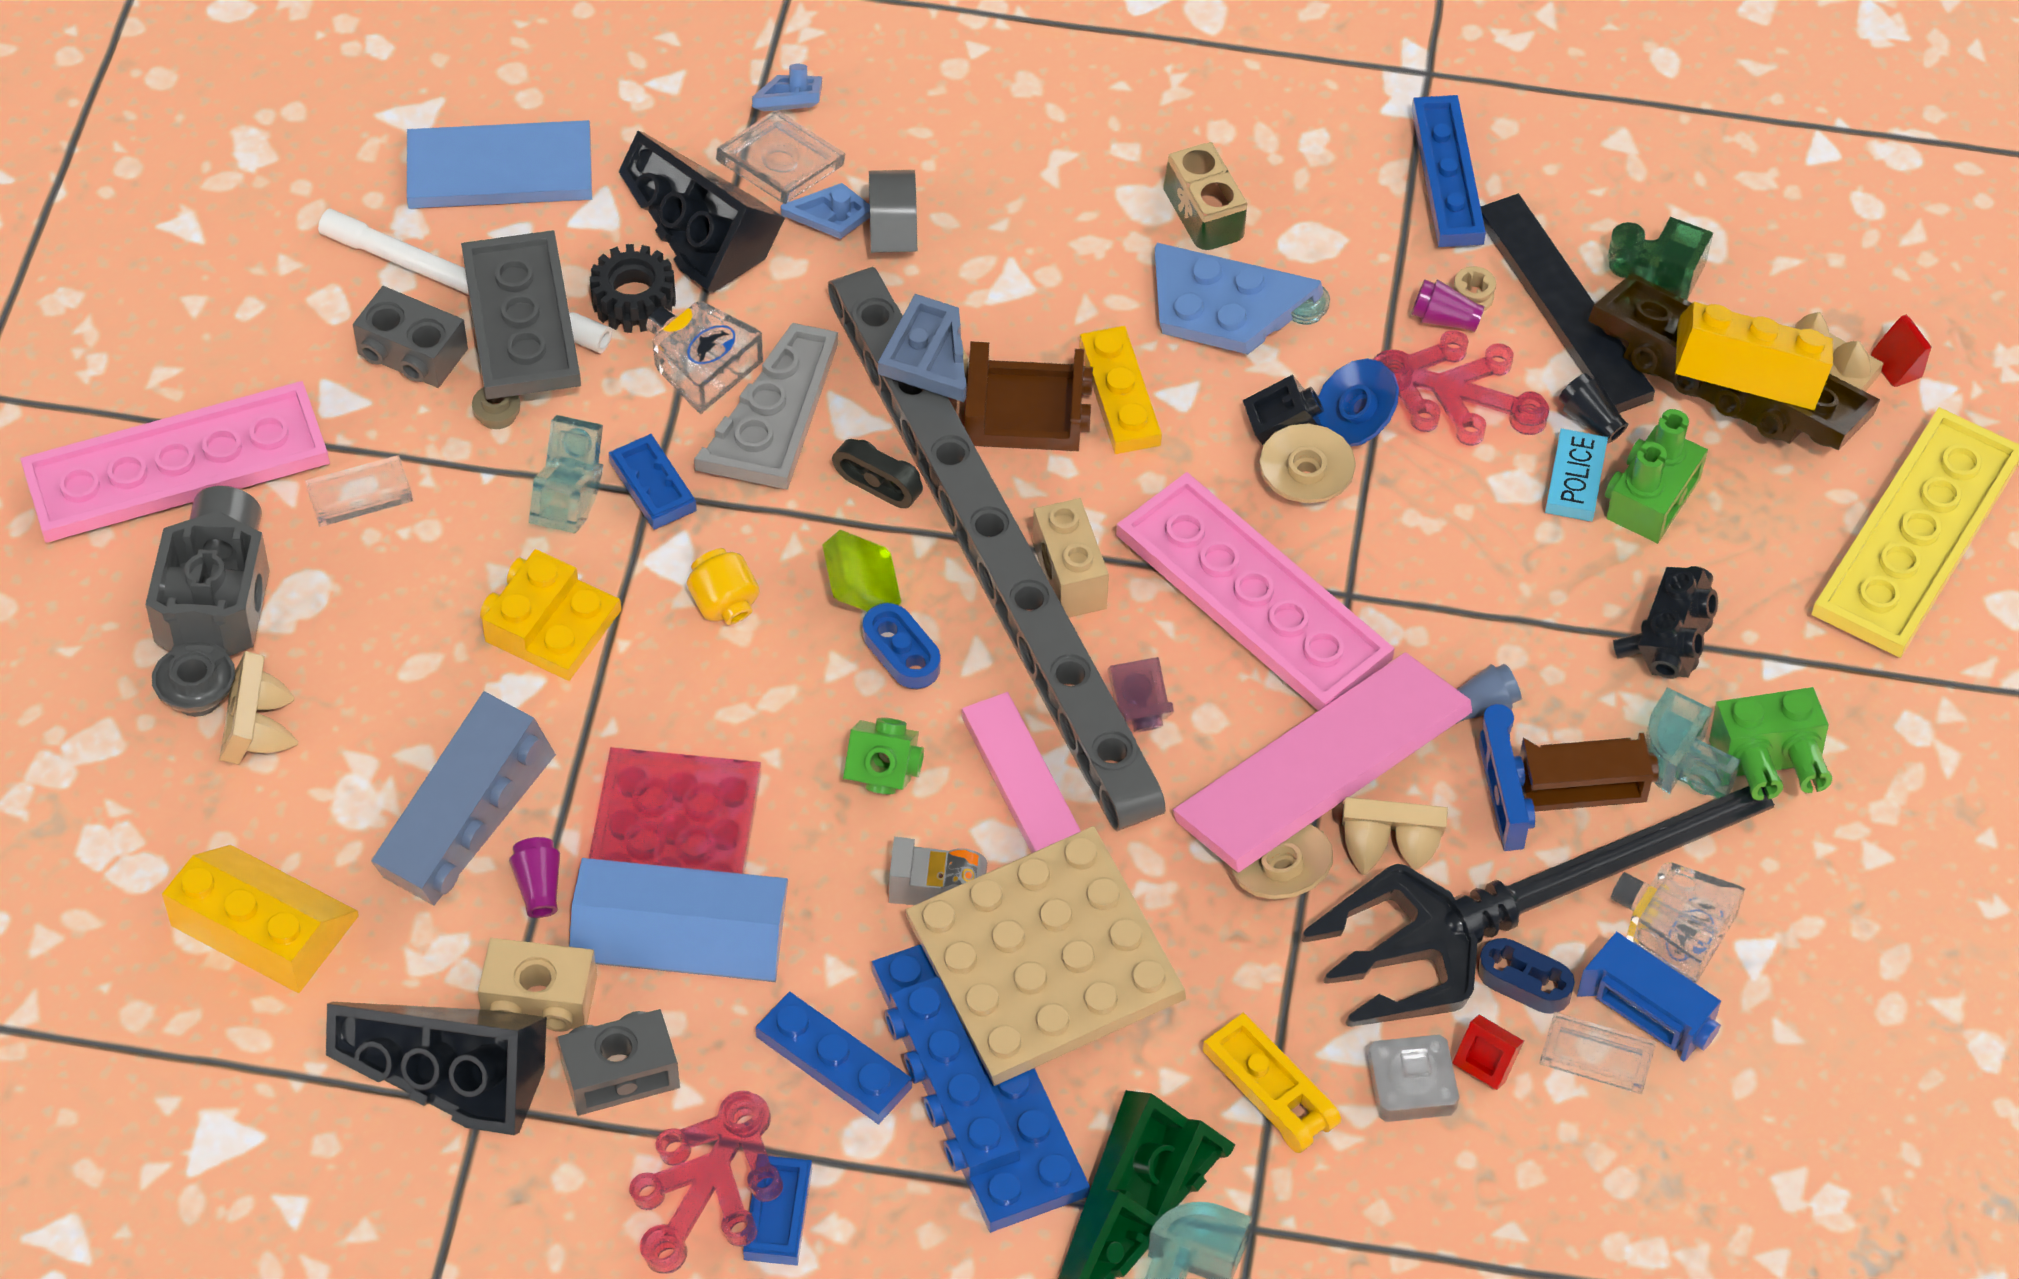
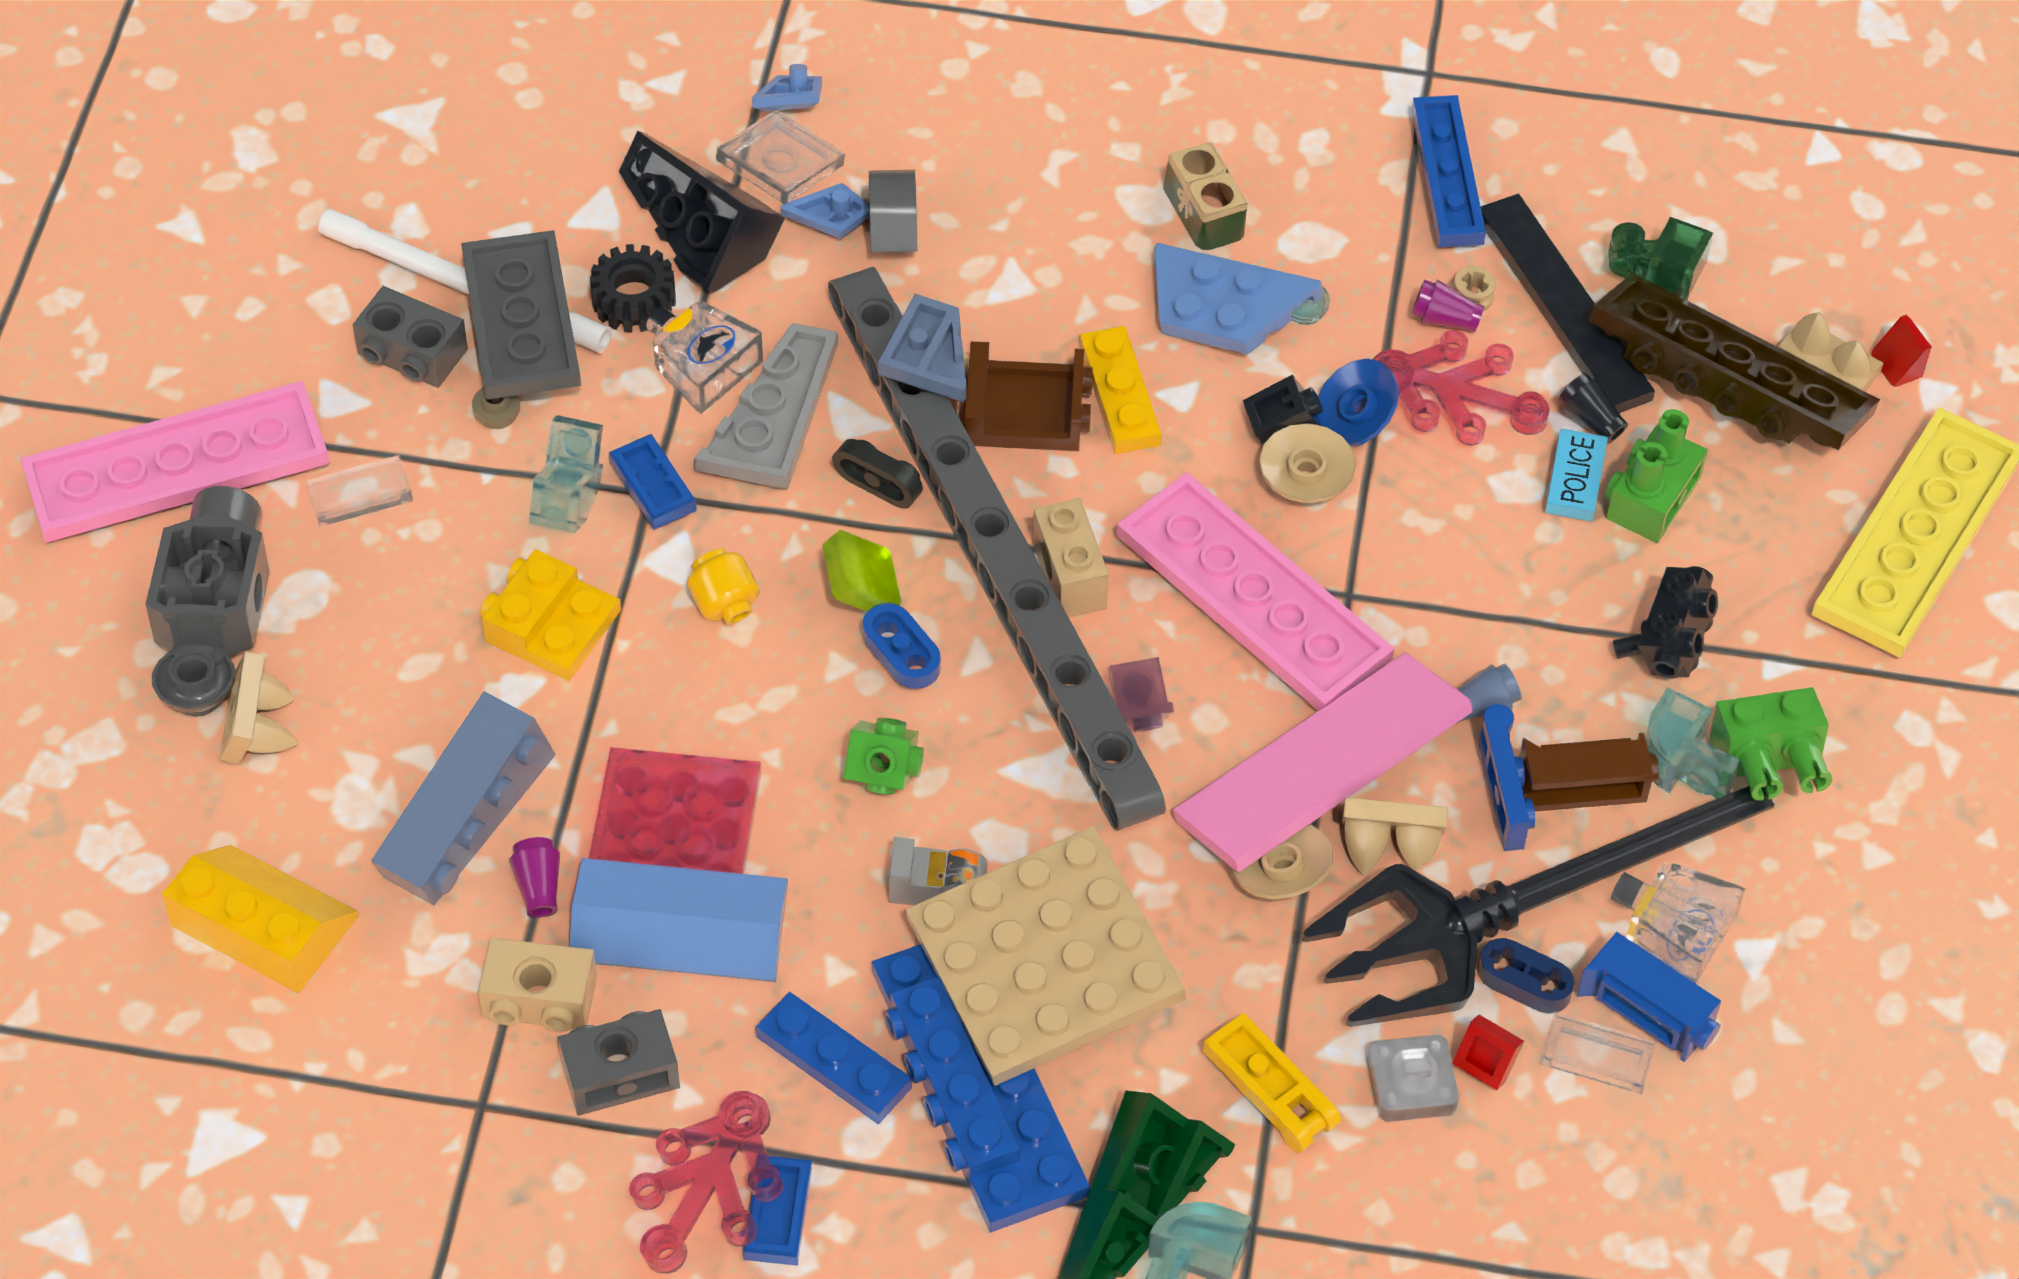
black wedge [326,1002,547,1135] -> none
medium blue tile [407,120,592,209] -> none
bright pink tile [962,692,1081,853] -> none
yellow slope [1675,302,1833,410] -> none

